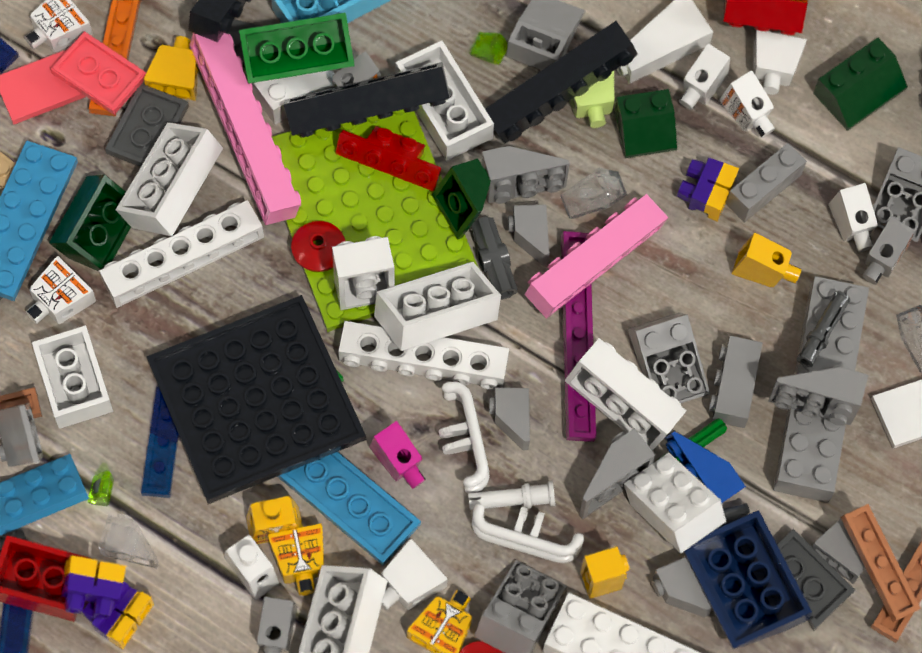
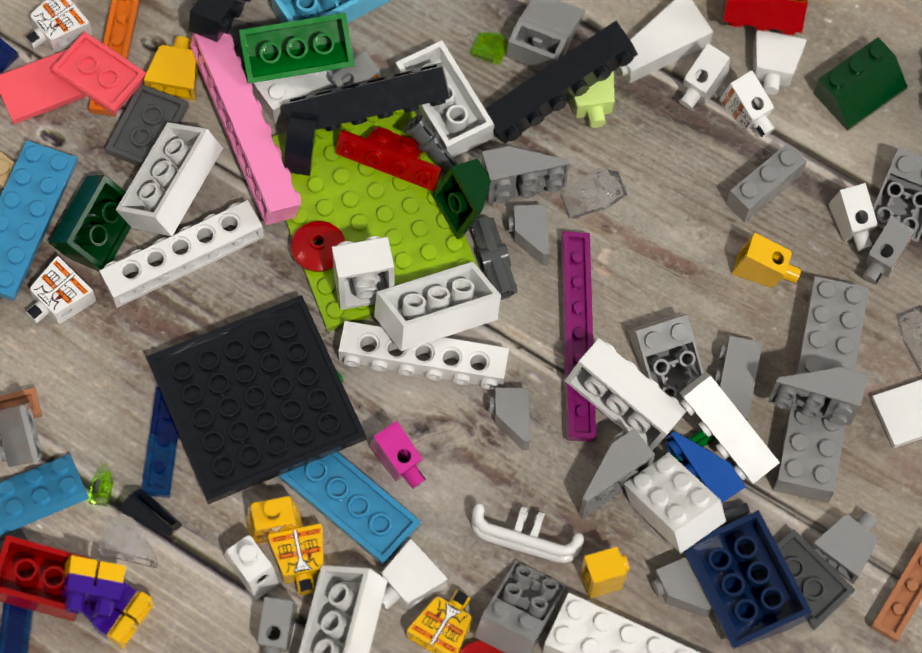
white brick [32,325,113,429] -> none
white piece [438,382,489,494] -> none
white pin [468,481,555,511] -> none
bright pink brick [524,194,668,319] -> none
dark green slope [614,89,678,158] -> none
hips [677,158,739,222] -> none
dark grey pin [796,291,851,368] -> none
nougat plate [840,504,921,622] -> none
none -> black slope [118,489,182,536]
none -> black slope [284,117,317,176]
none -> dark grey pin [403,115,458,174]
none -> white brick [679,372,780,484]

